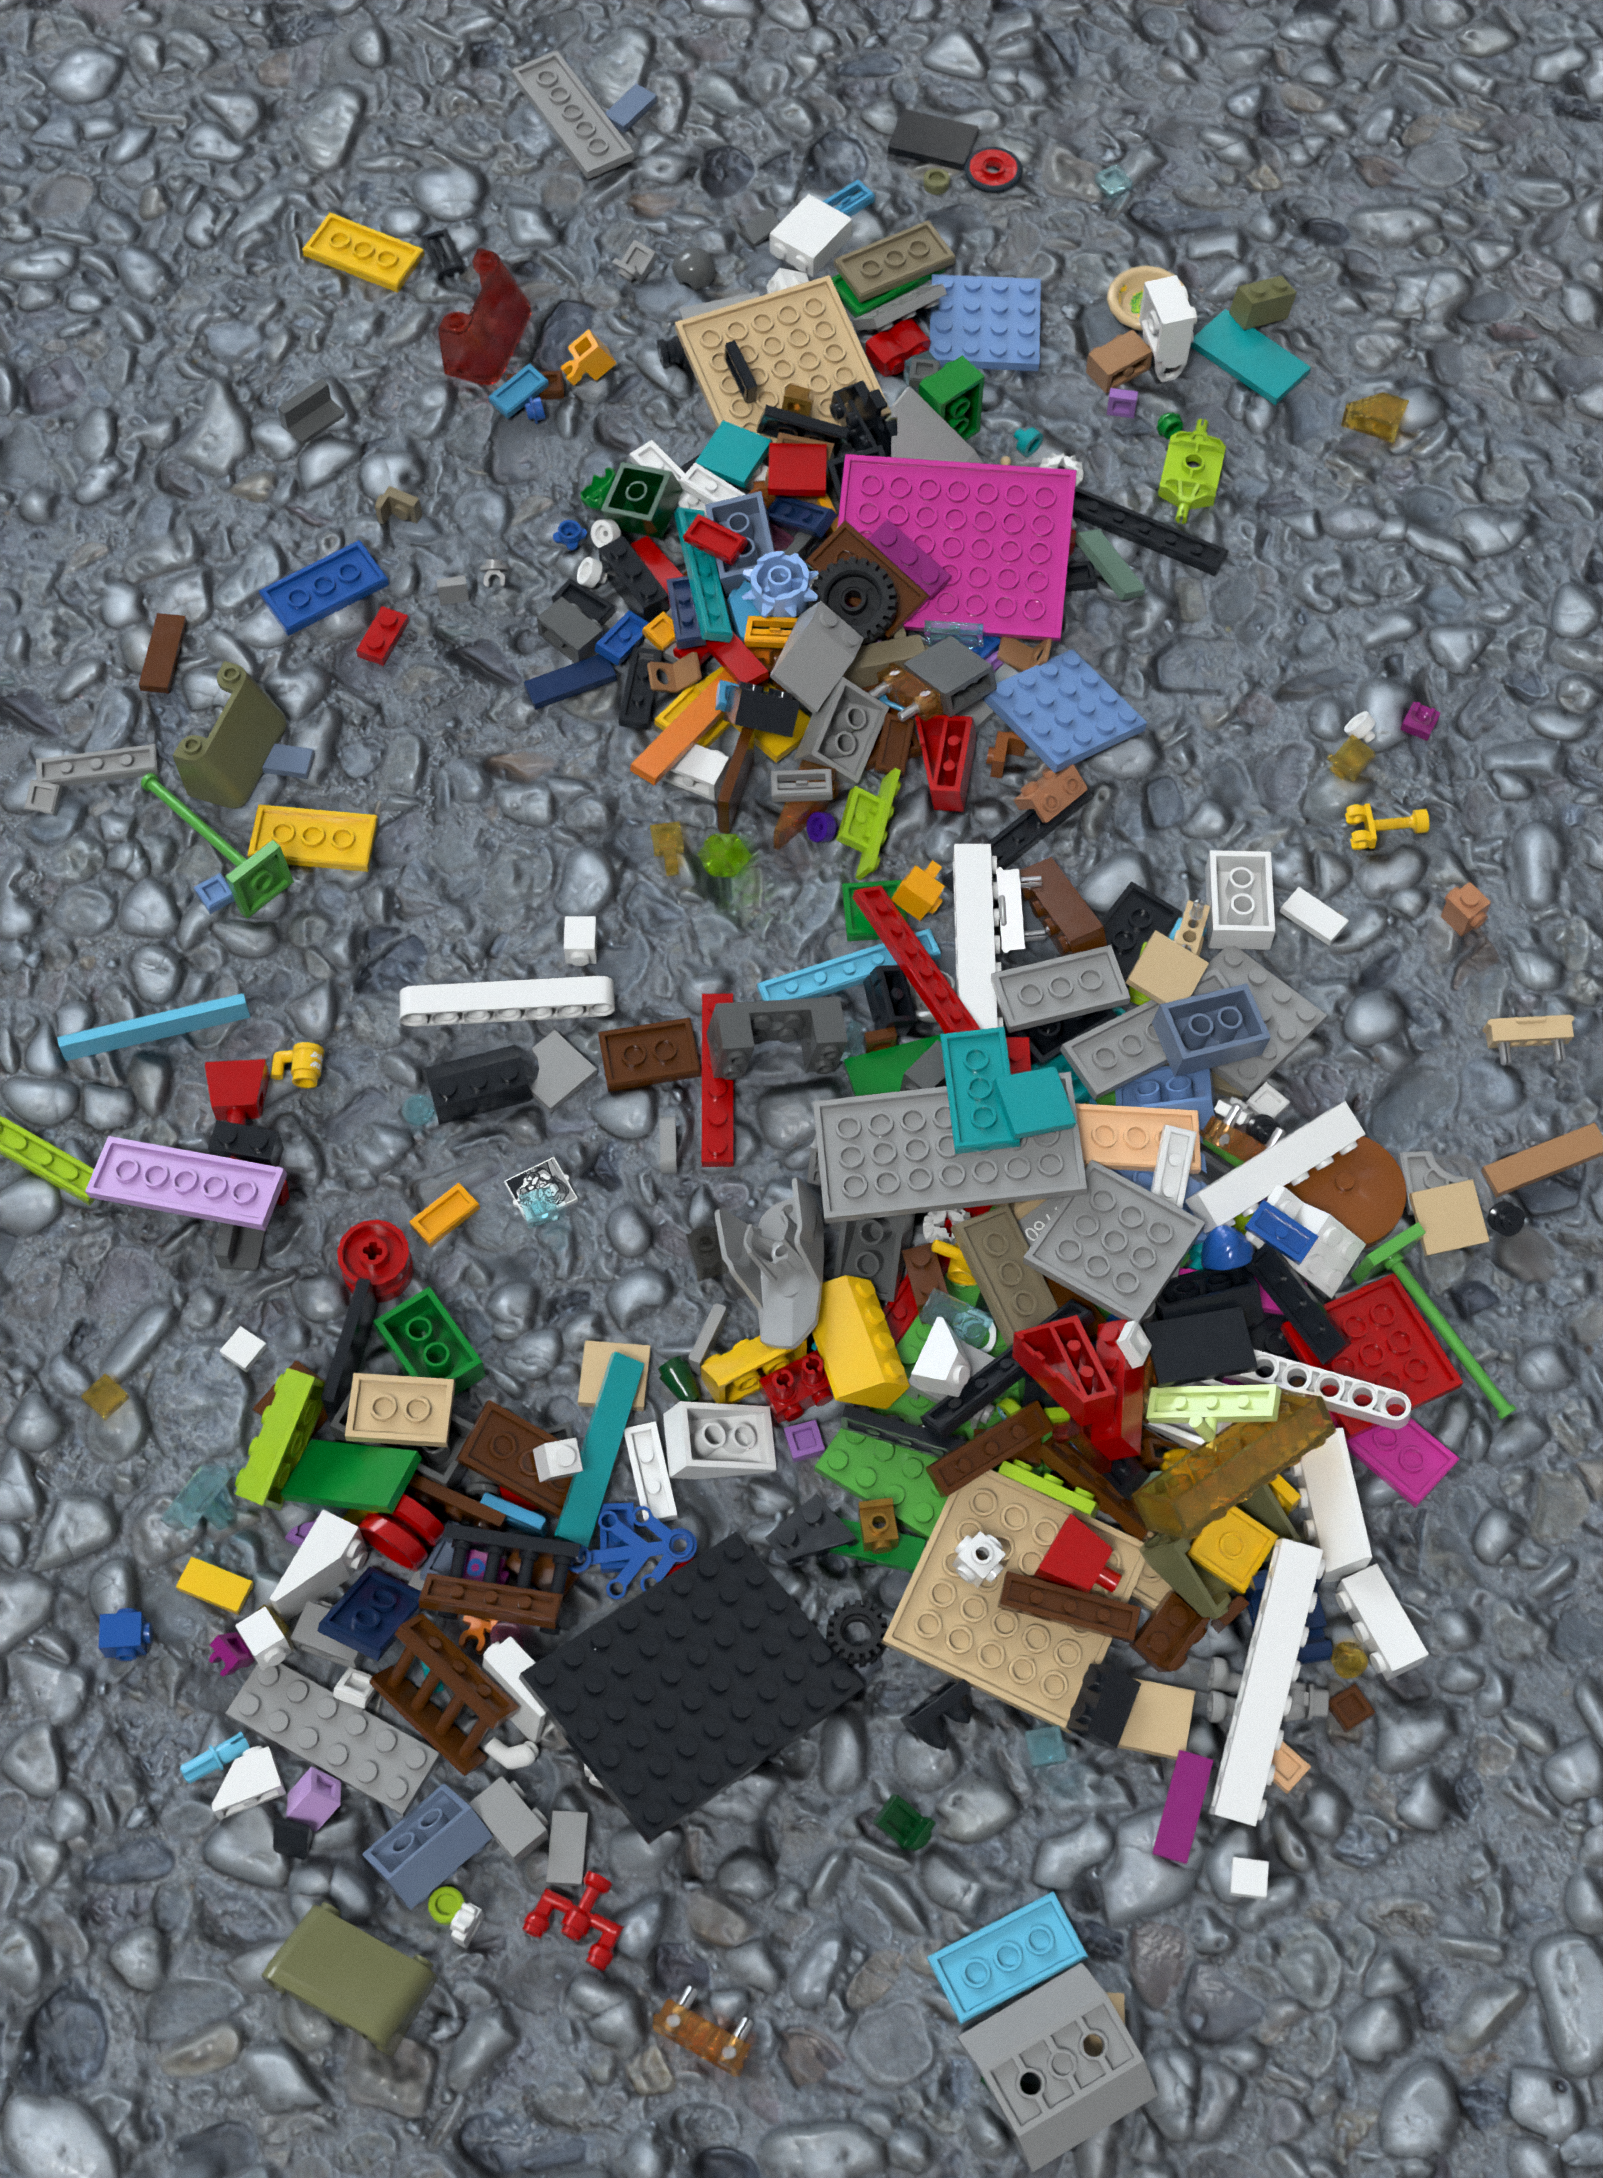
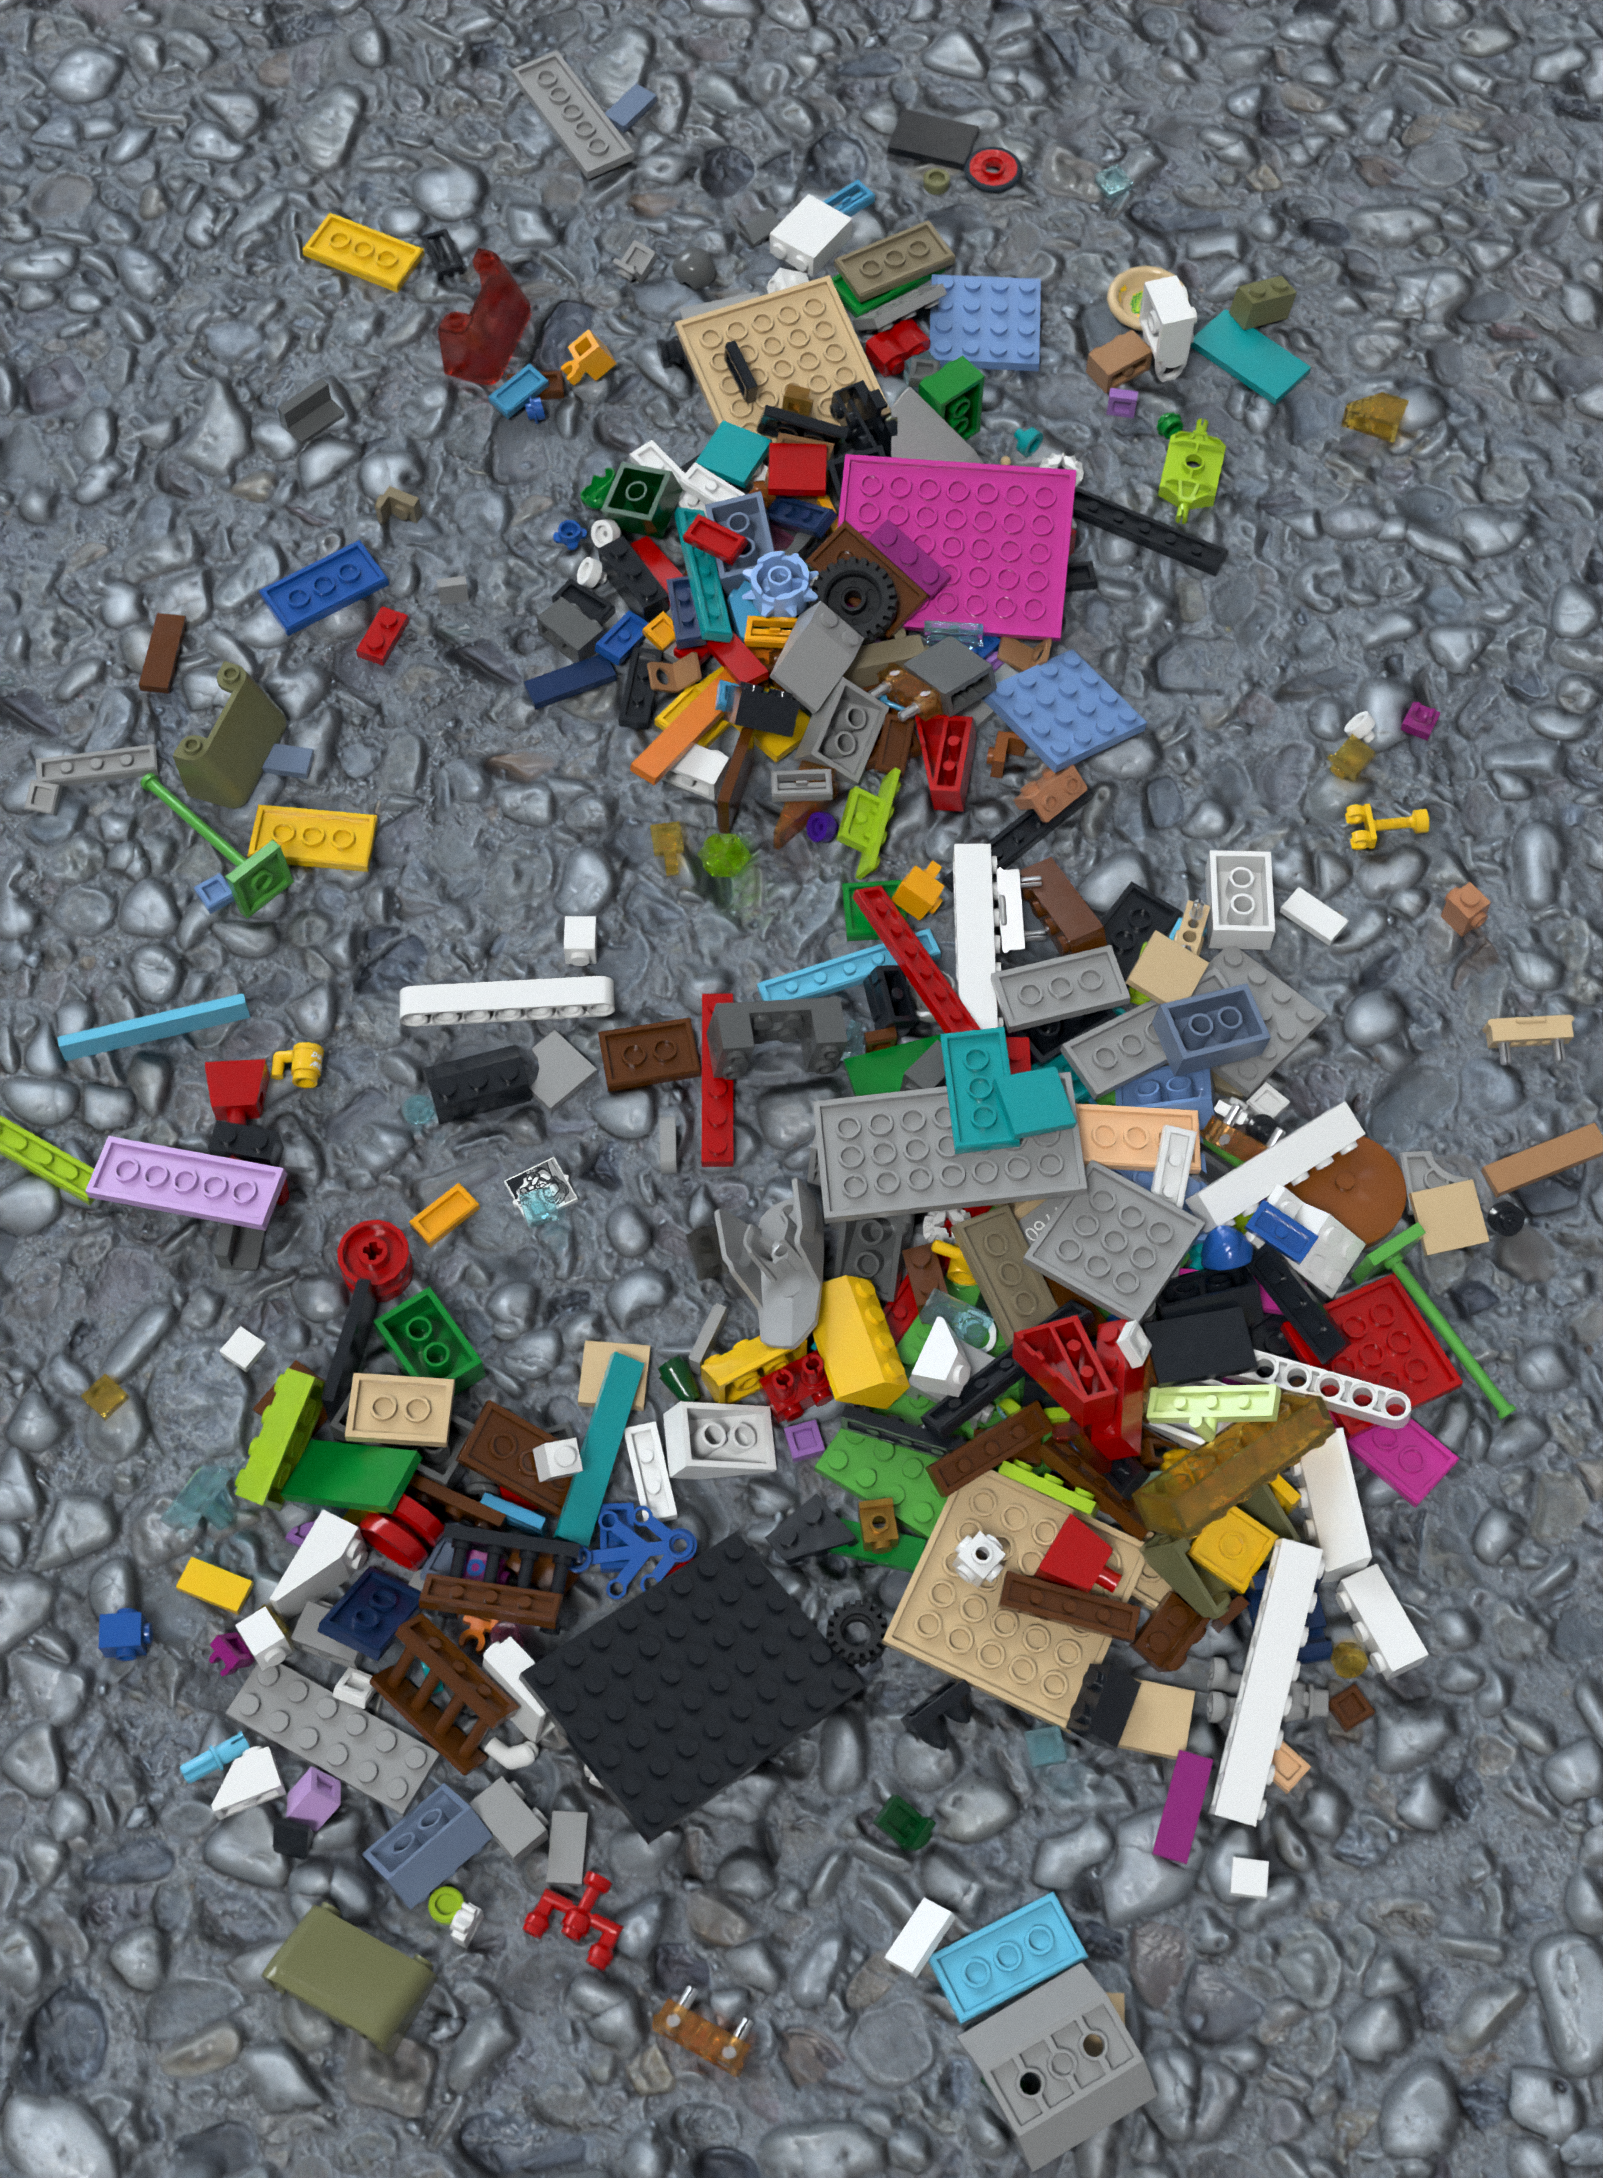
light grey plate [480,559,509,588] -> none
sand green tile [1075,529,1146,600] -> none
none -> white tile [884,1897,956,1978]

